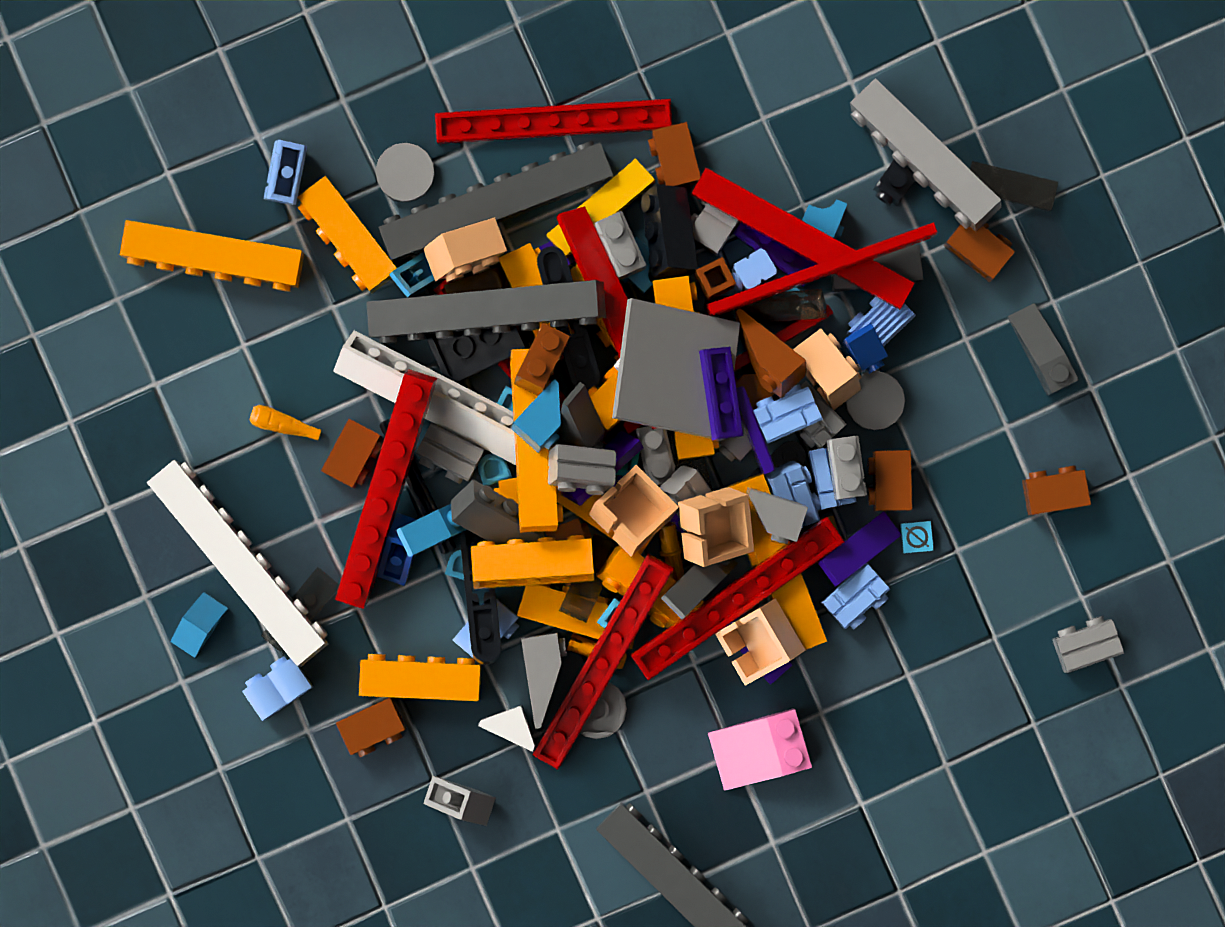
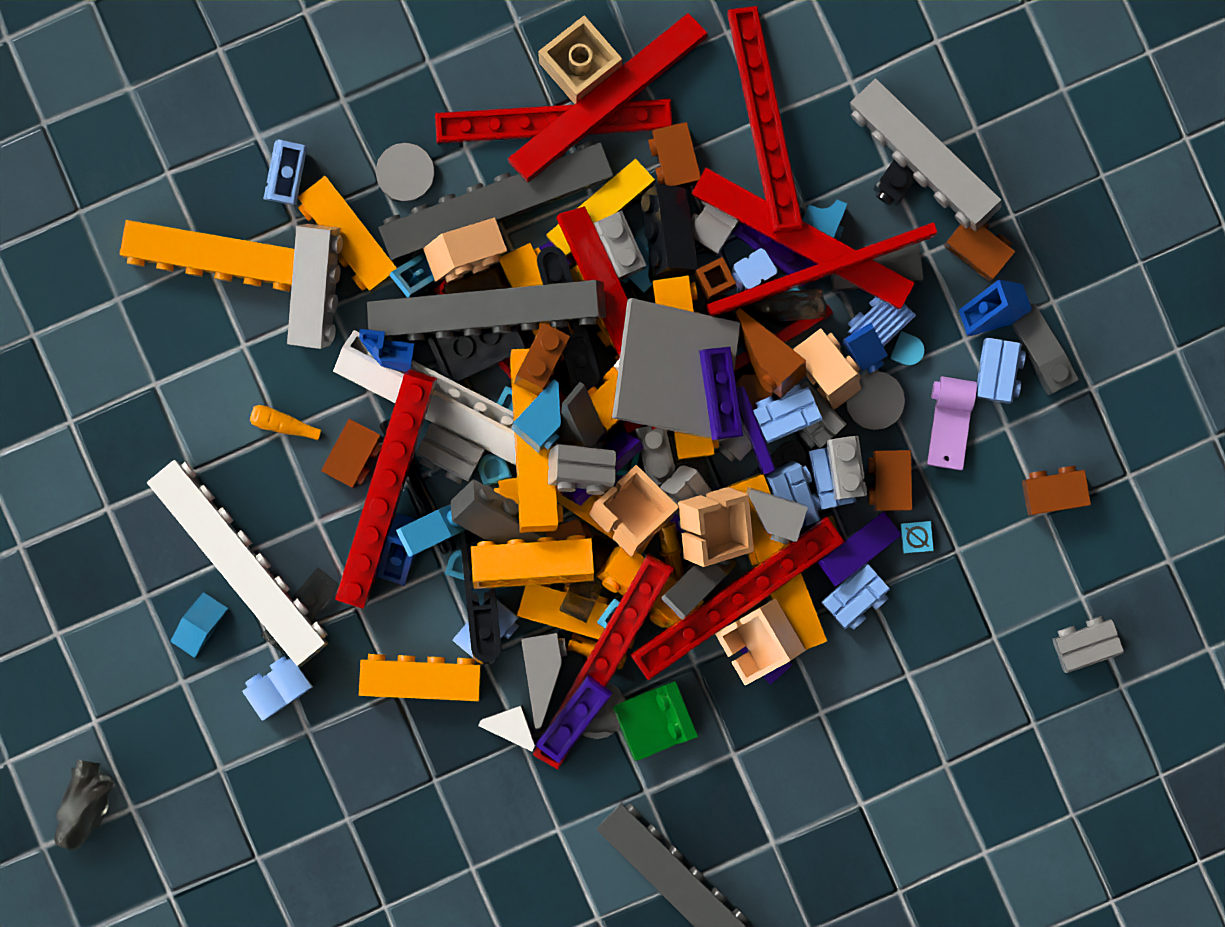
dark orange brick [336,697,407,757] -> none
light grey slope [423,776,496,826] -> none
bright pink slope [708,708,812,791] -> none
clear smoke tile [970,161,1058,211] -> none
none -> clear smoke animal [54,760,116,850]
none -> brick [287,224,343,349]
none -> blue slope [359,329,414,372]
none -> red tile [508,13,708,183]
none -> dark purple tile [535,675,613,763]
none -> tan brick [538,15,622,104]
none -> green bracket [613,681,698,761]
none -> red tile [727,6,804,234]
none -> medium azure tile [890,331,924,366]
none -> lavender door [927,376,977,471]
none -> blue slope [959,280,1032,336]
none -> light blue brick [975,338,1026,404]

